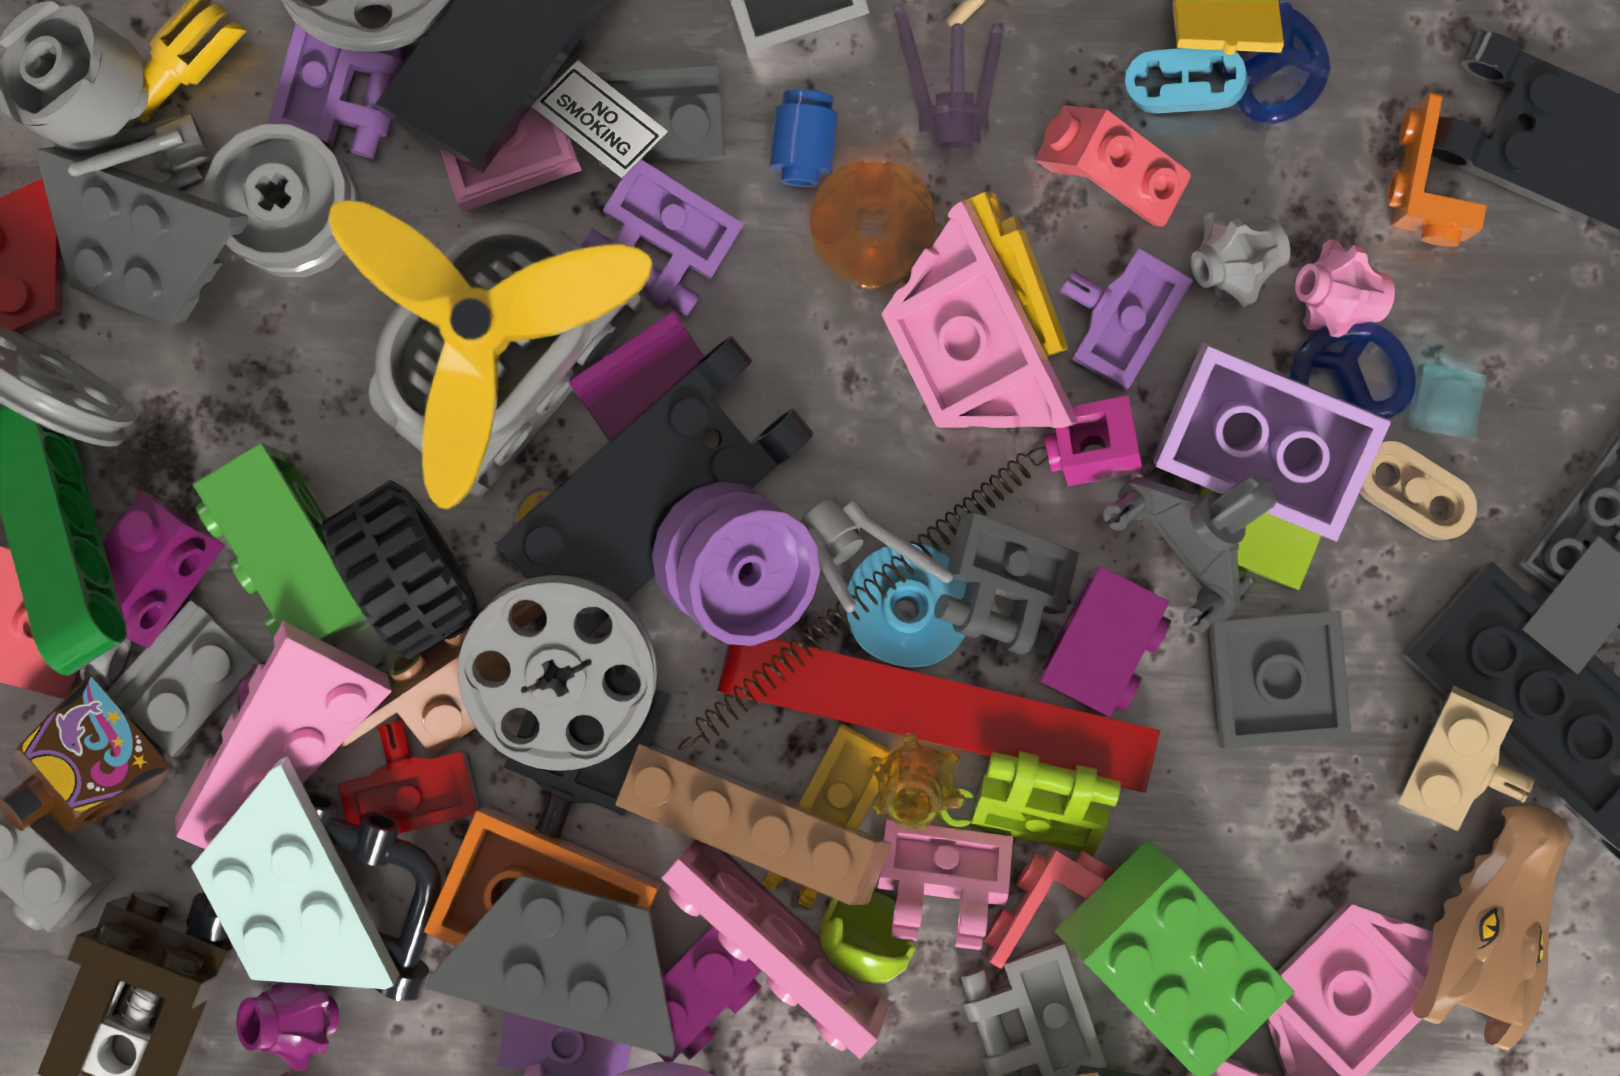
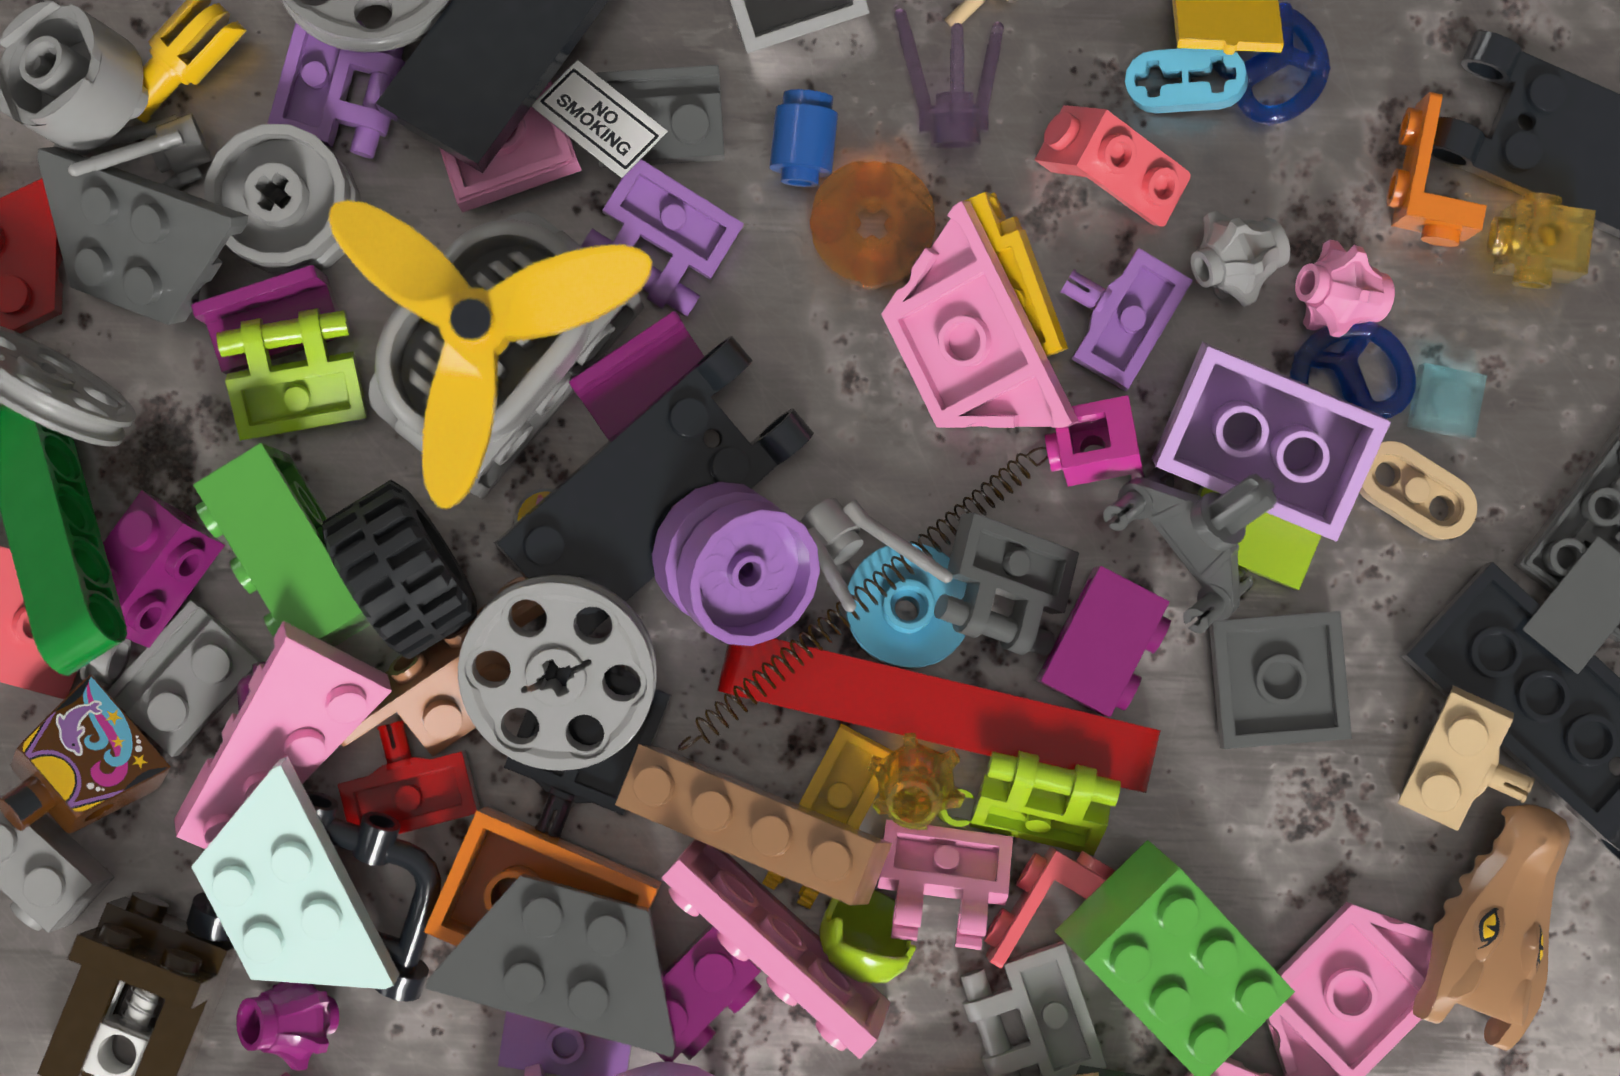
none -> magenta panel [191,265,347,375]
none -> lime plate [216,308,367,441]
none -> clear yellow brick [1487,193,1596,289]

